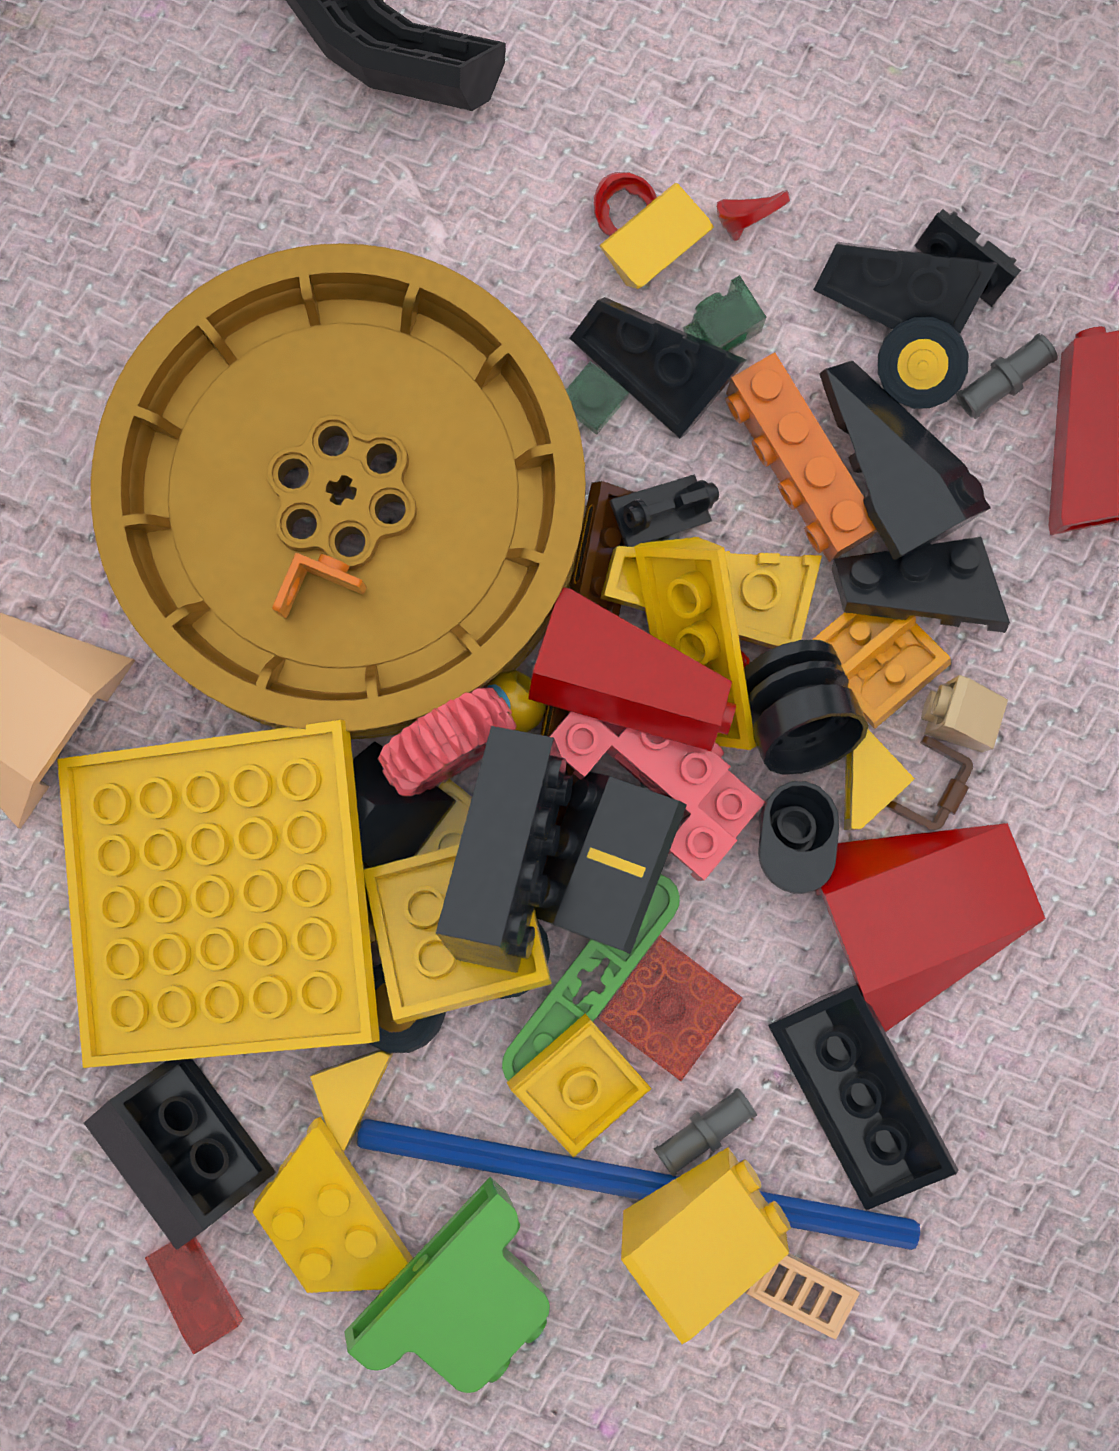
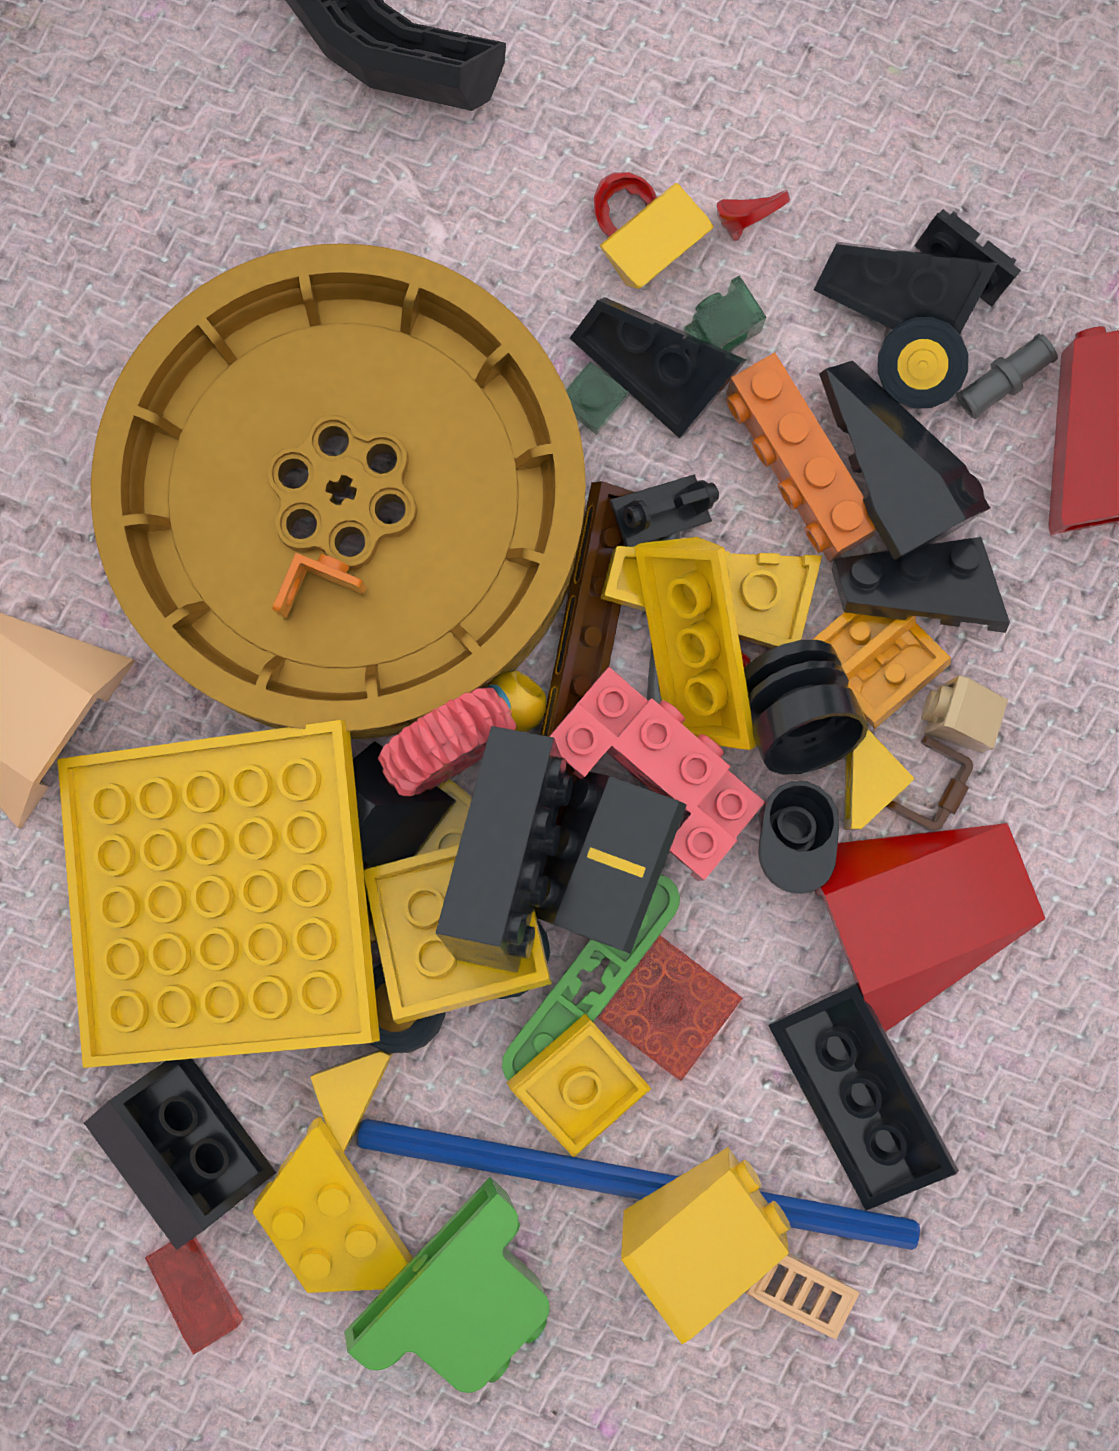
red slope [528,587,736,751] -> none
dark grey pin [653,1088,757,1177] -> none

